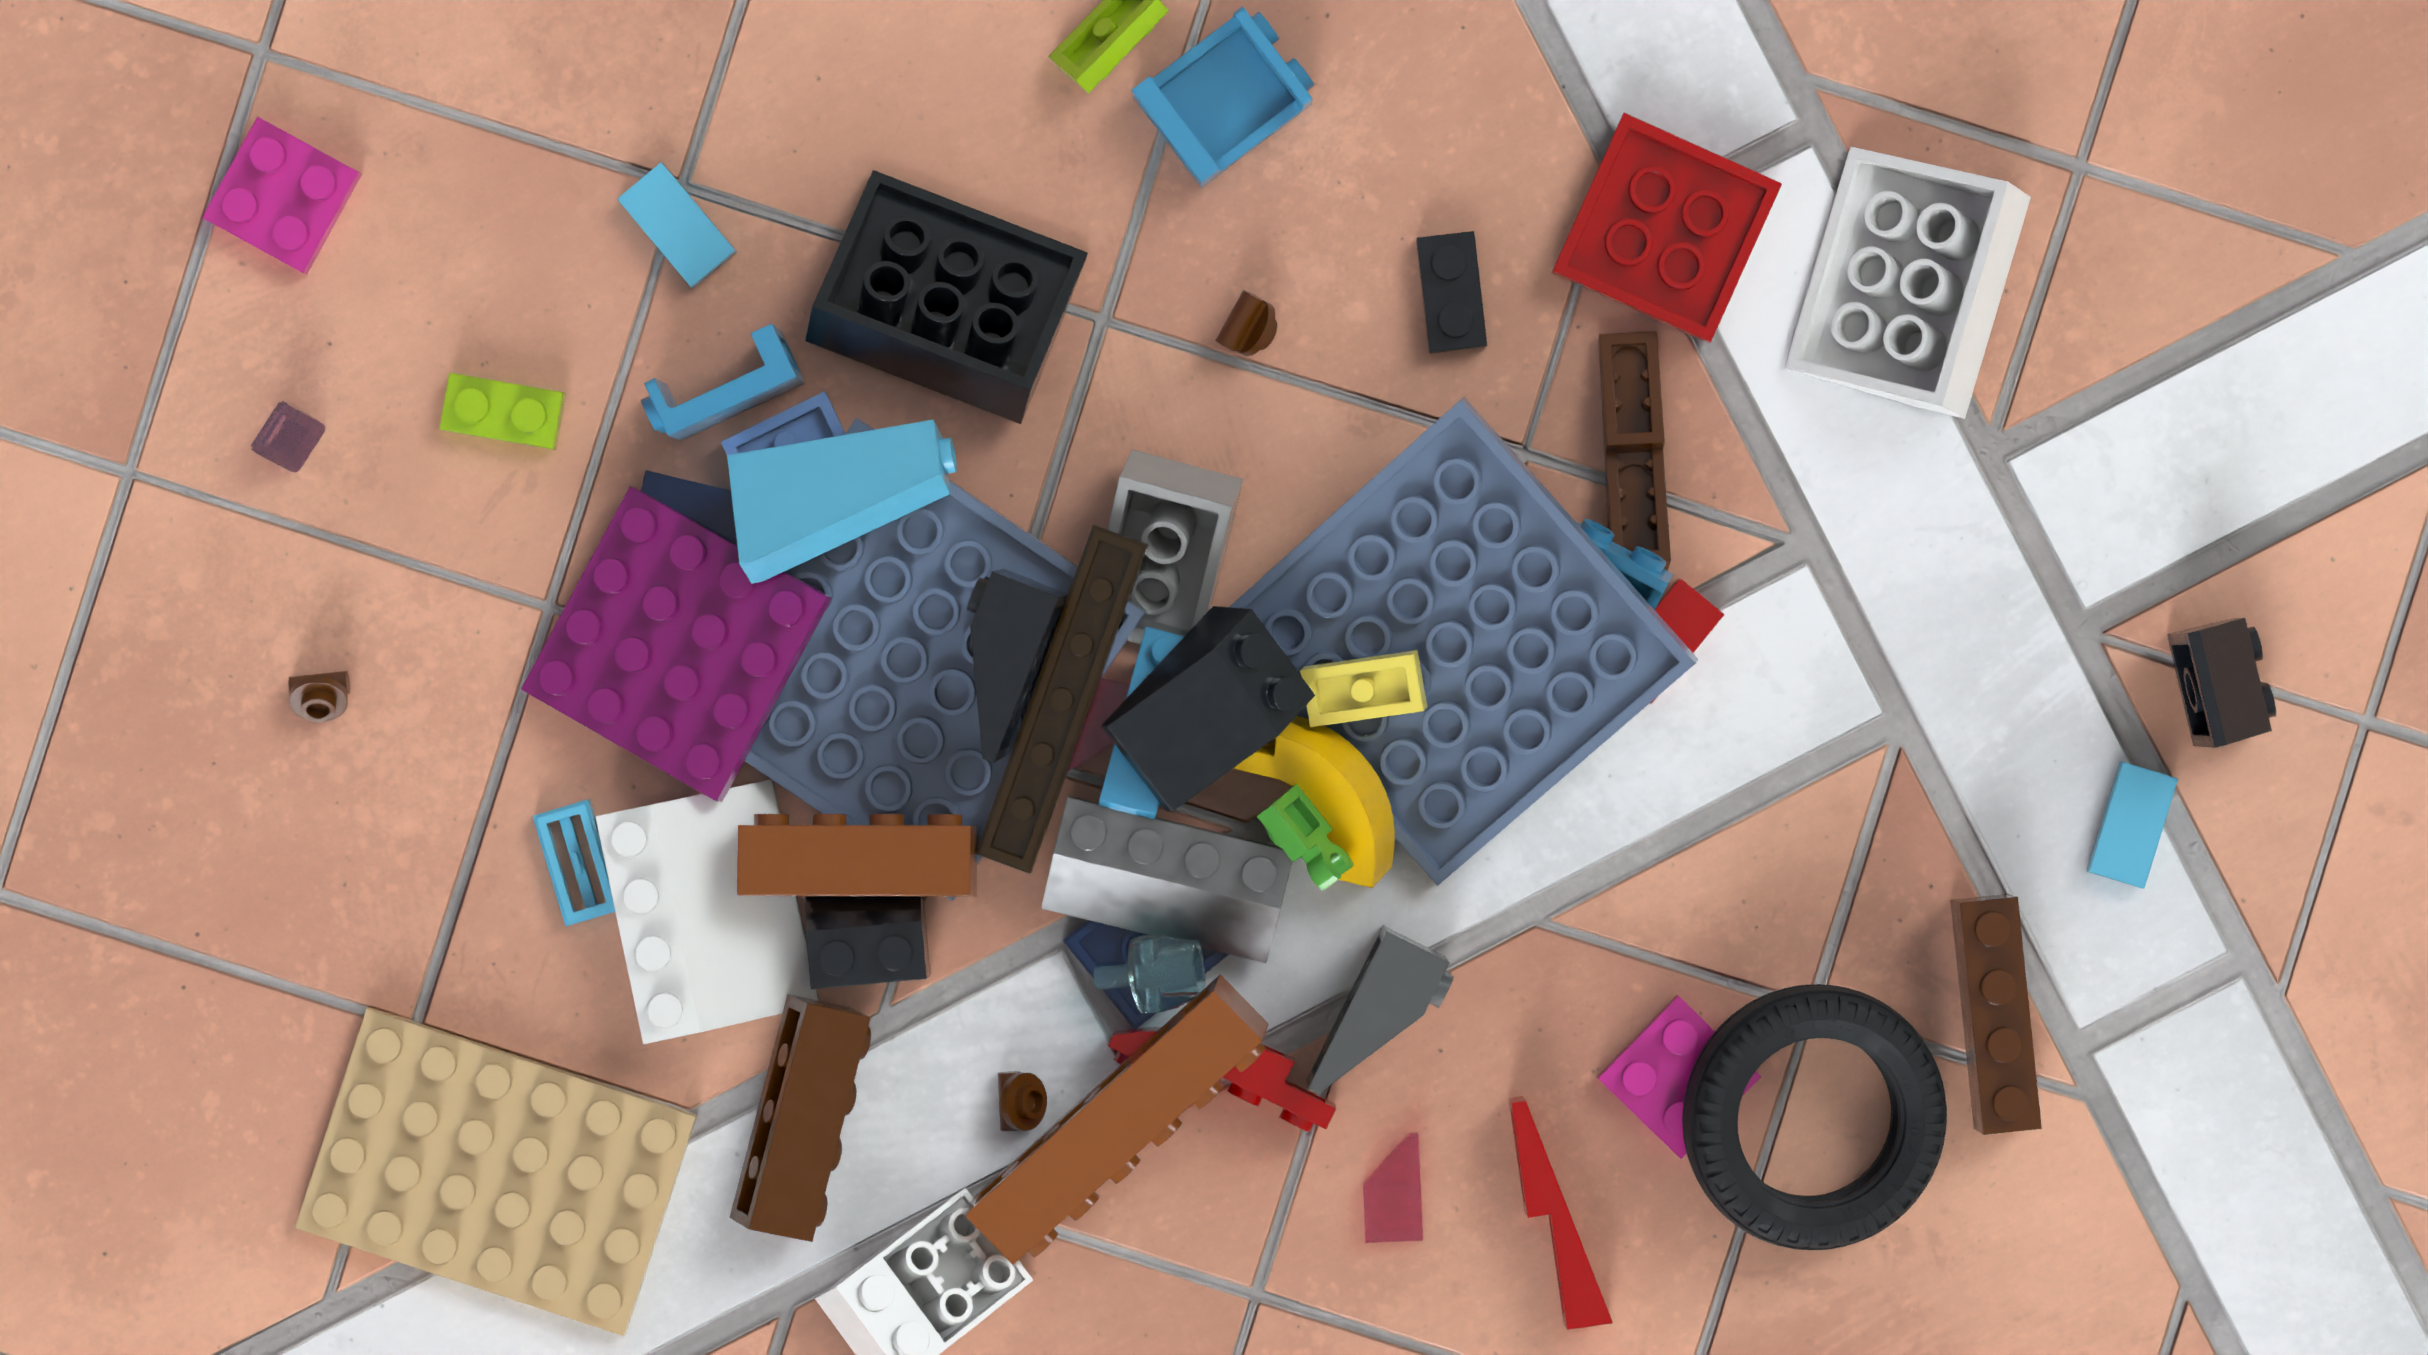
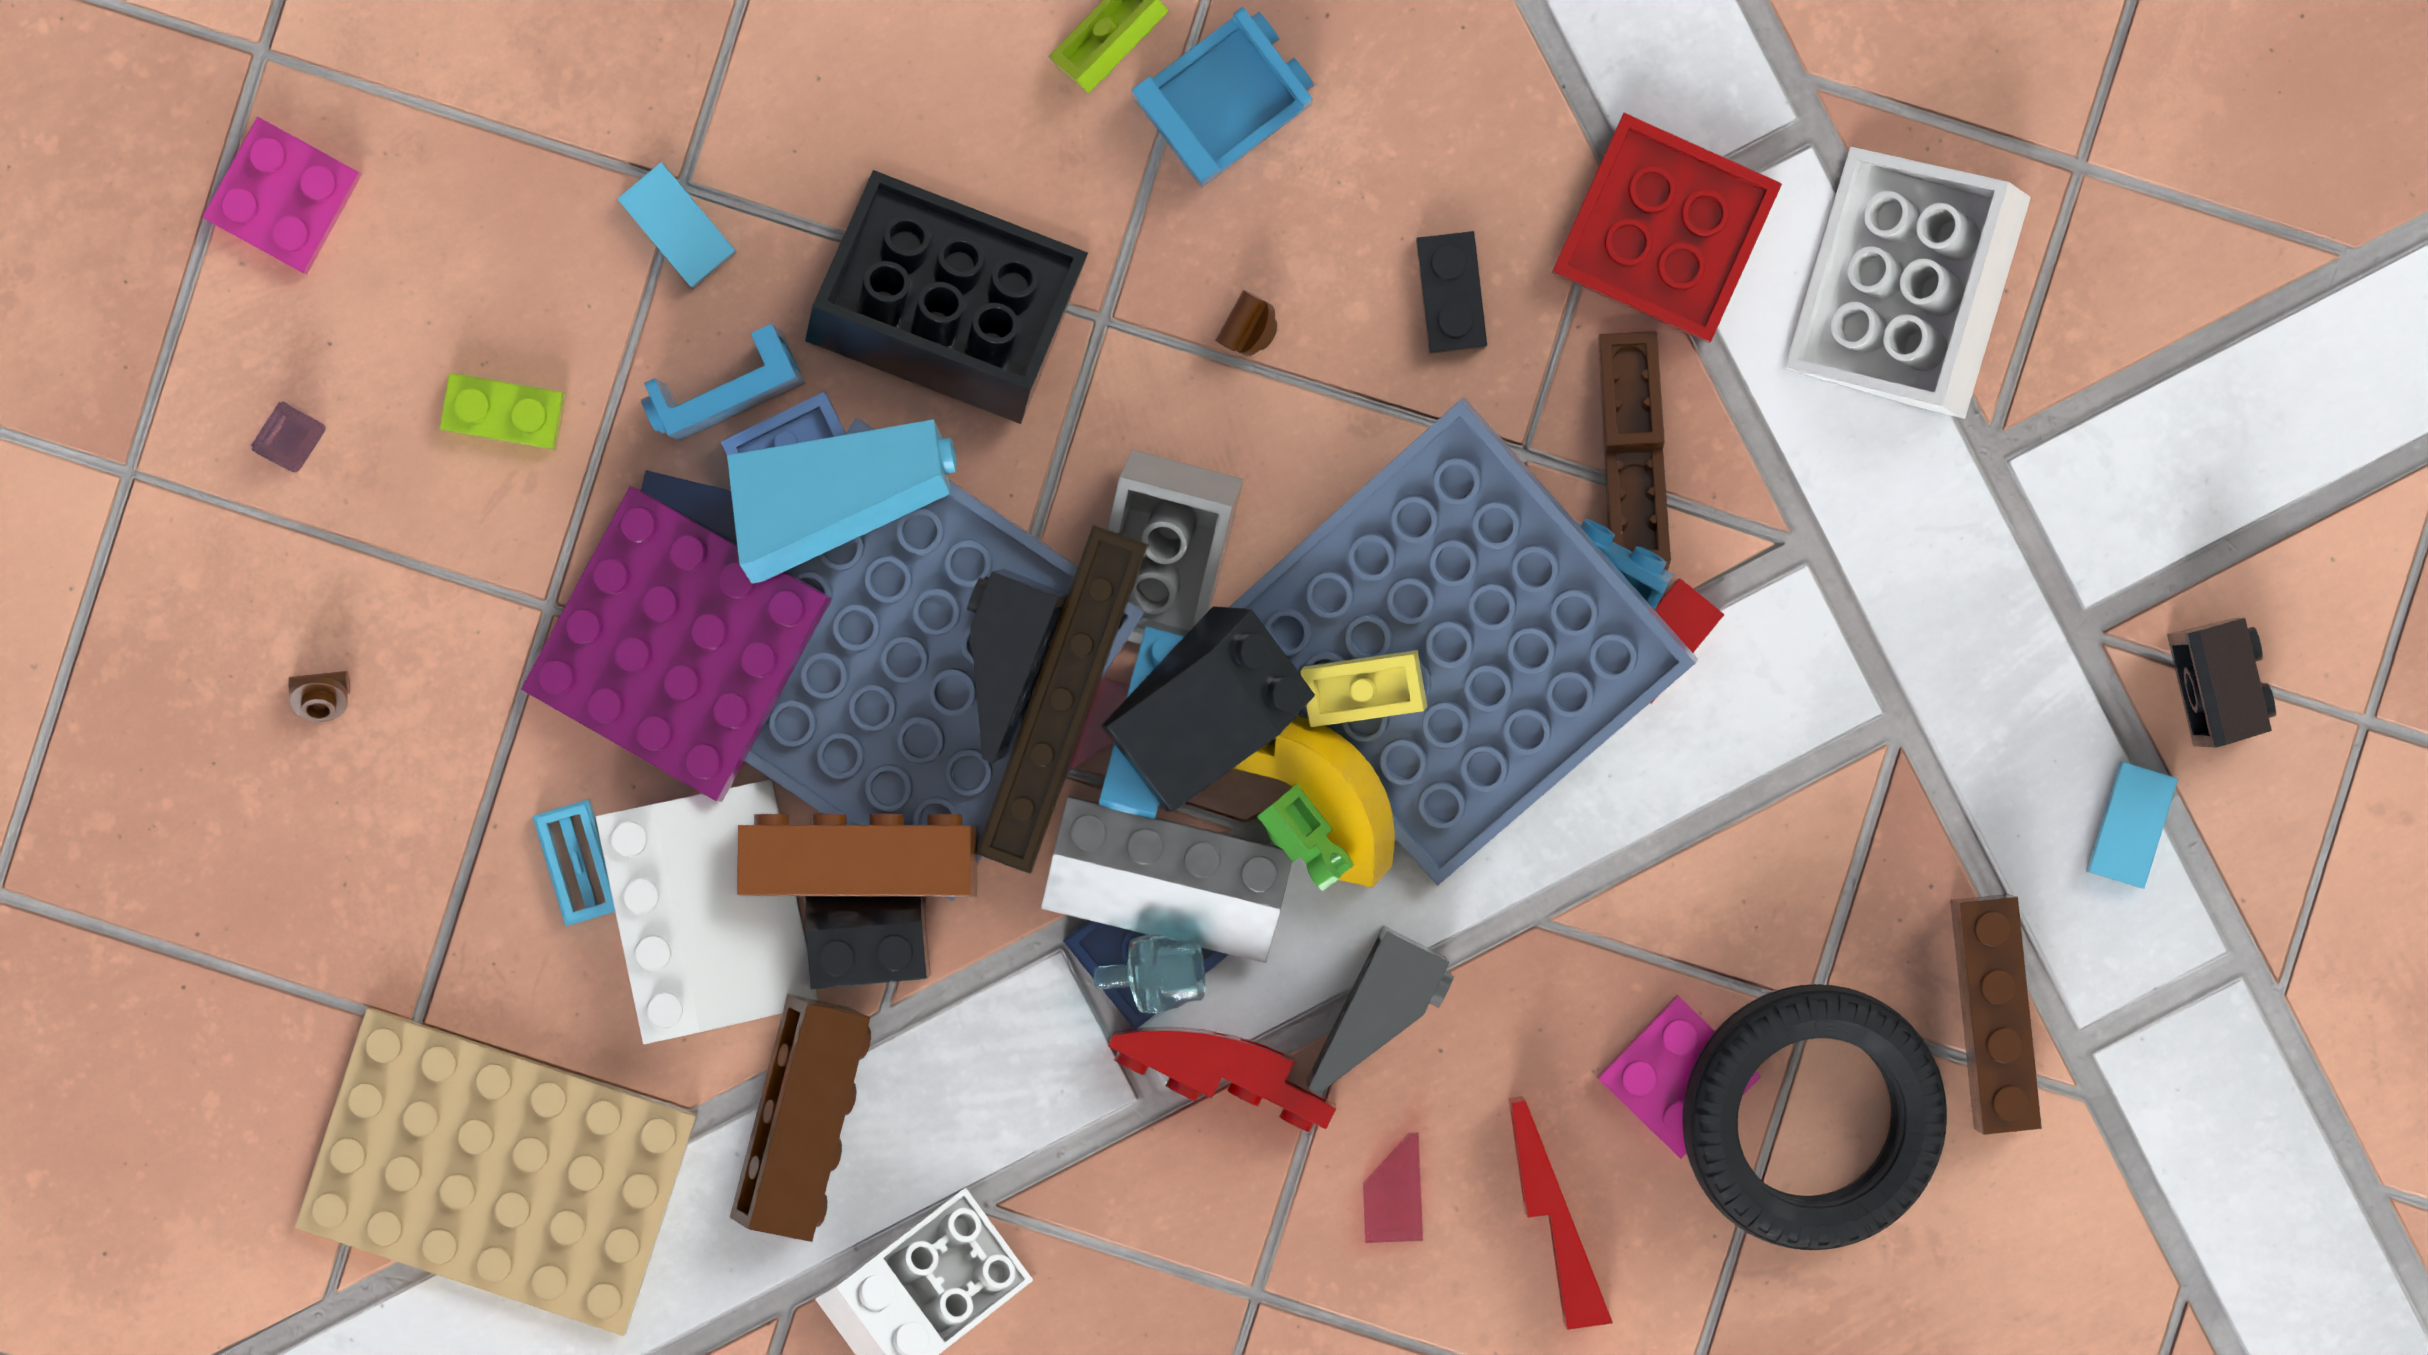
dark orange brick [965,974,1269,1265] -> none
reddish brown plate [998,1071,1047,1131] -> none

